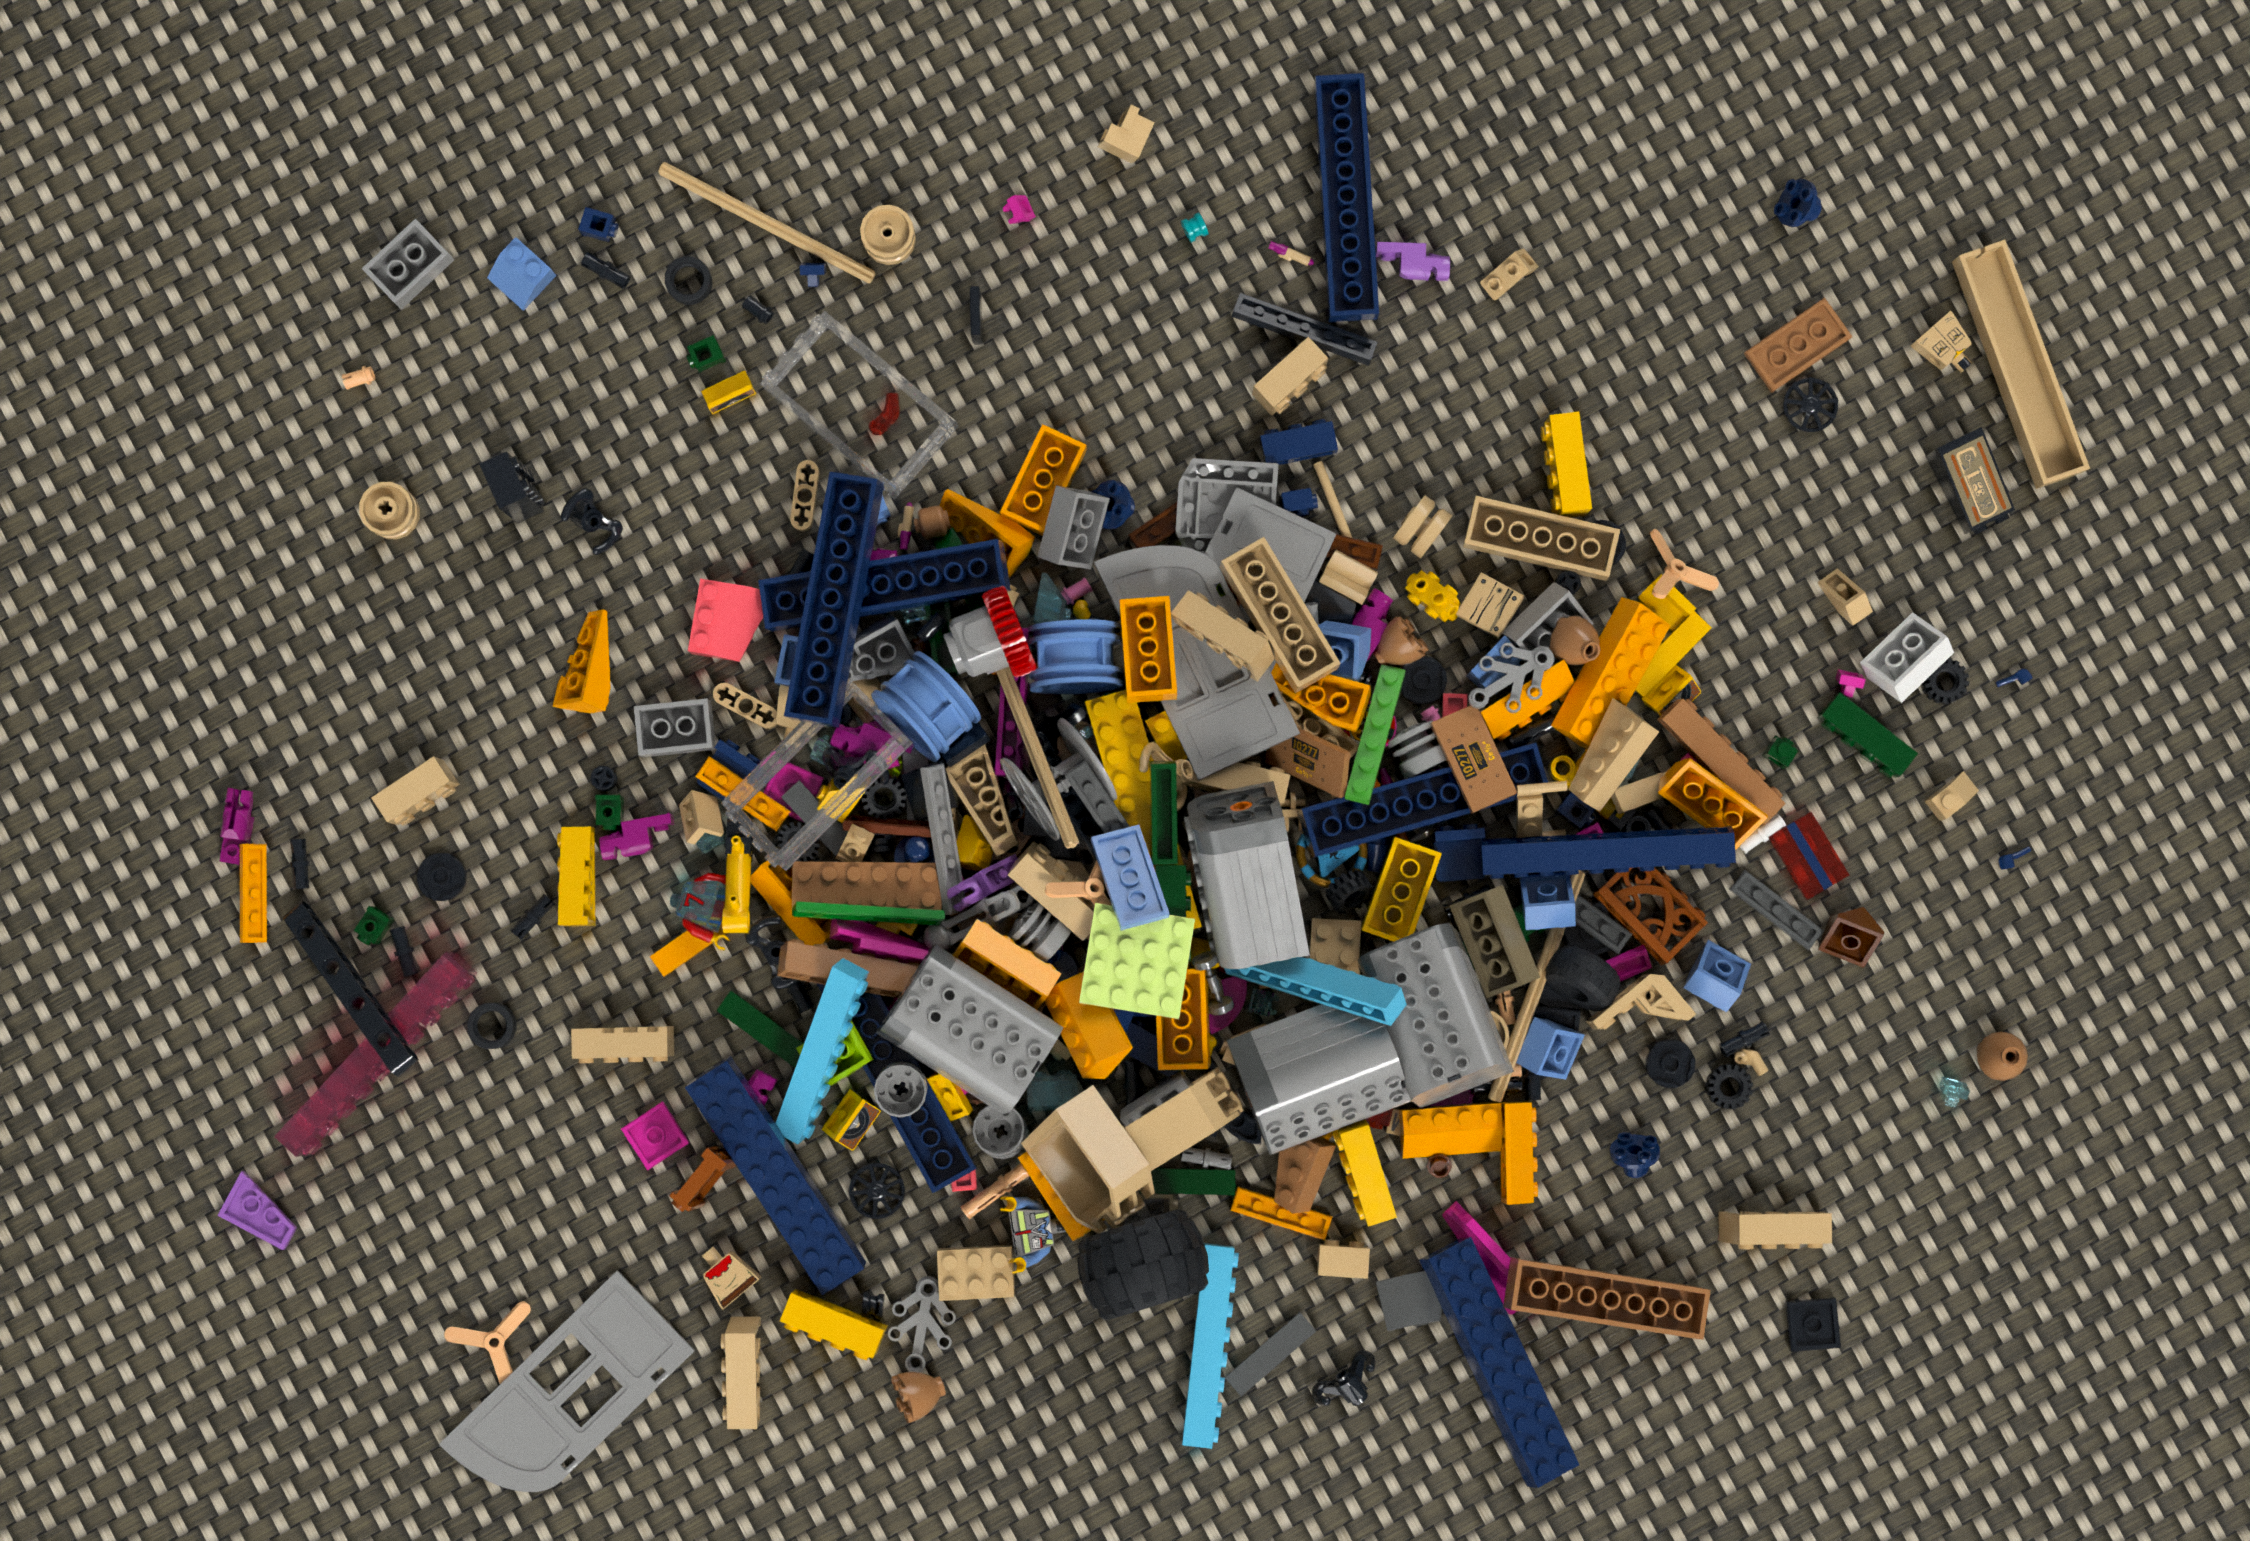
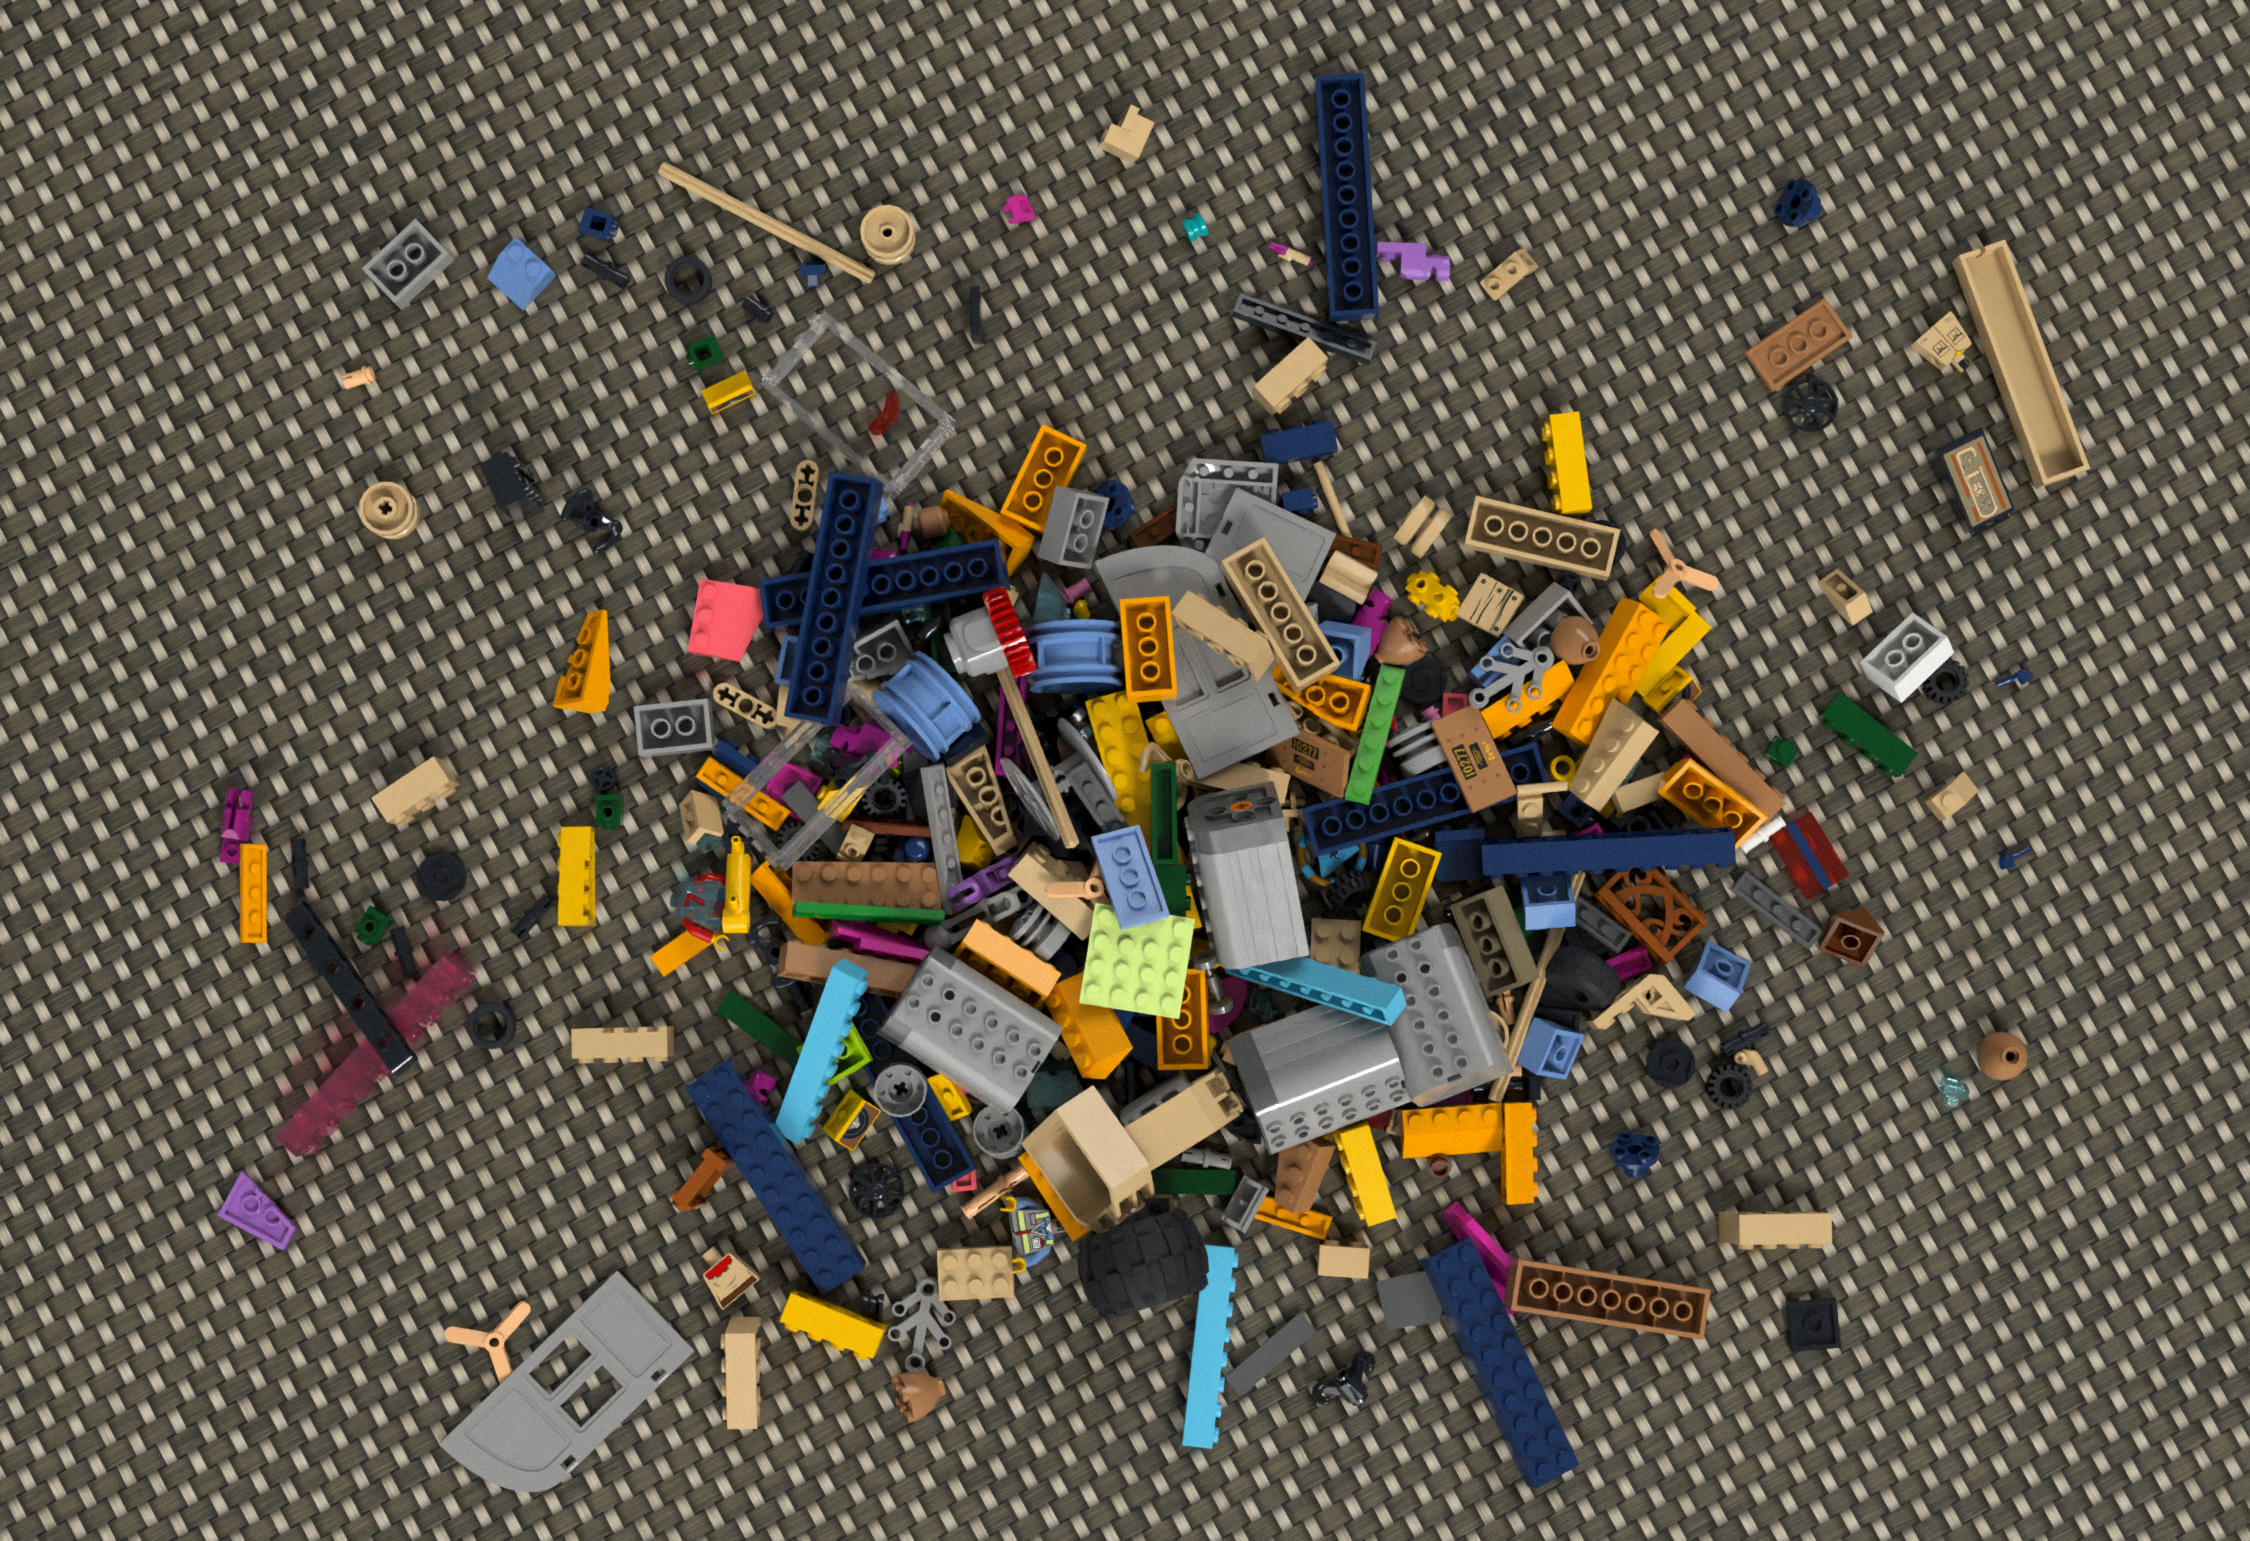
magenta plate [599,813,674,861] -> none
dark pink tile [621,1101,690,1170] -> none
dark pink tile [1836,669,1866,698] -> none
none -> light grey hinge [1220,1175,1269,1233]

